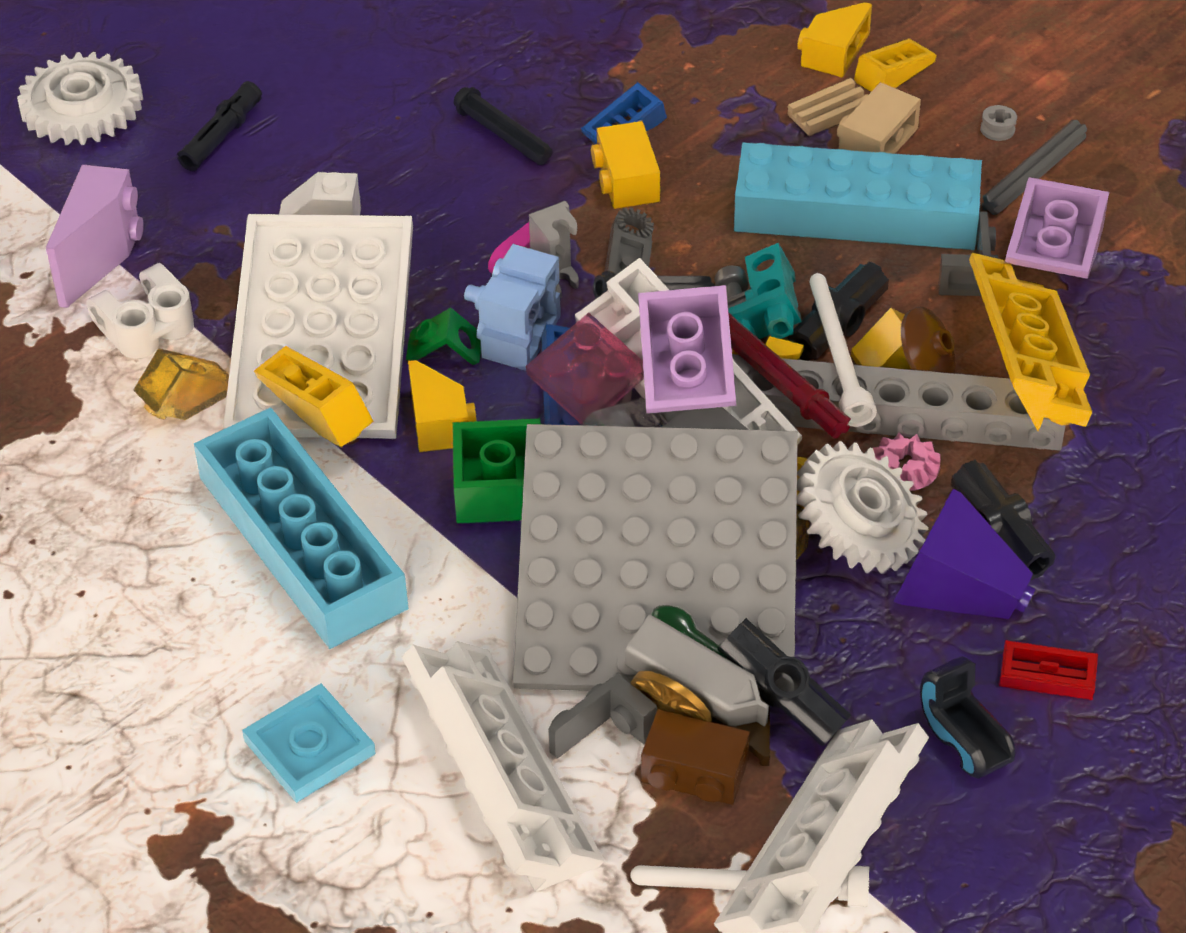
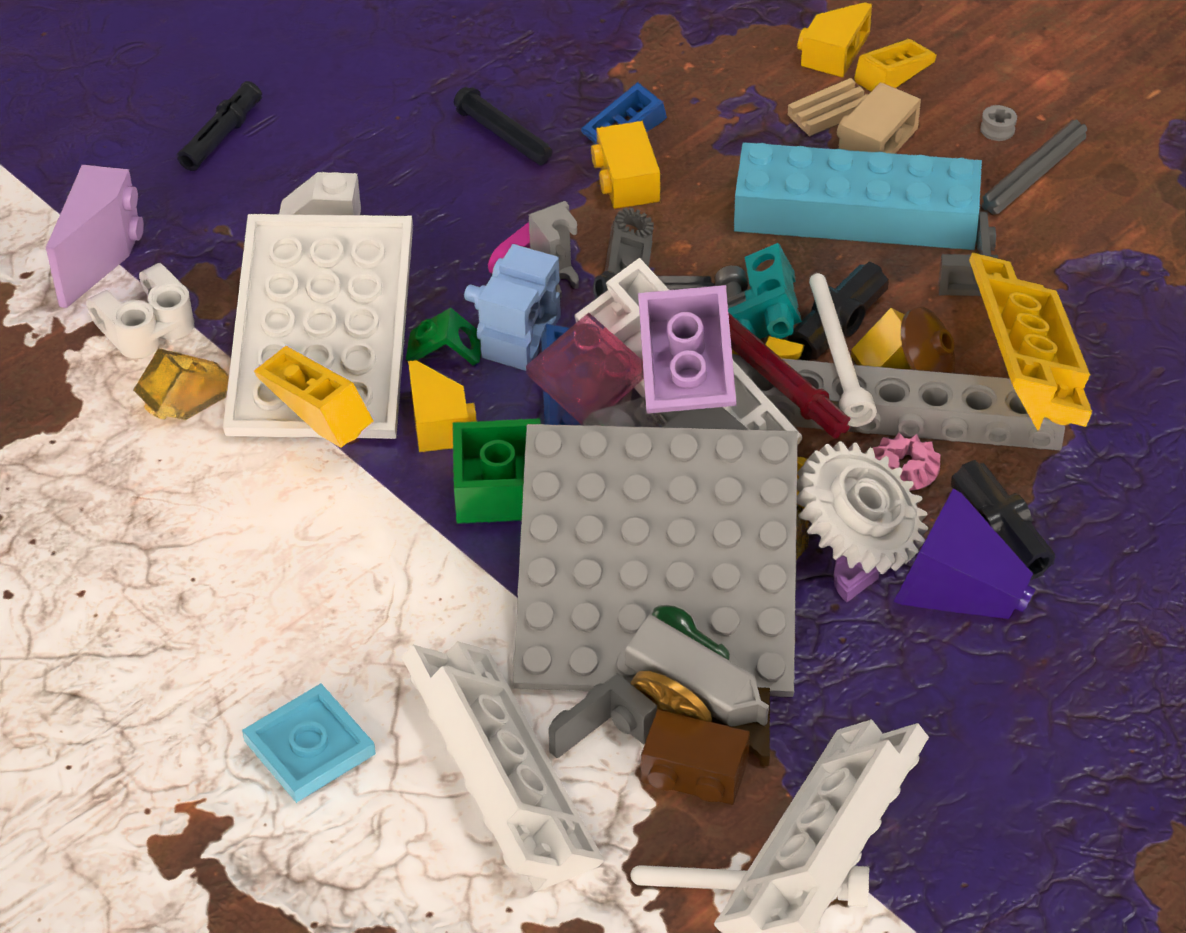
white gear [17,52,143,145] -> none
medium azure brick [194,407,409,649] -> none
black piece [717,618,851,747] -> none
black animal [920,656,1016,779] -> none
red tile [999,640,1098,700] -> none
lavender slope [1005,177,1109,279] -> none
none -> medium lavender tile [833,555,879,602]

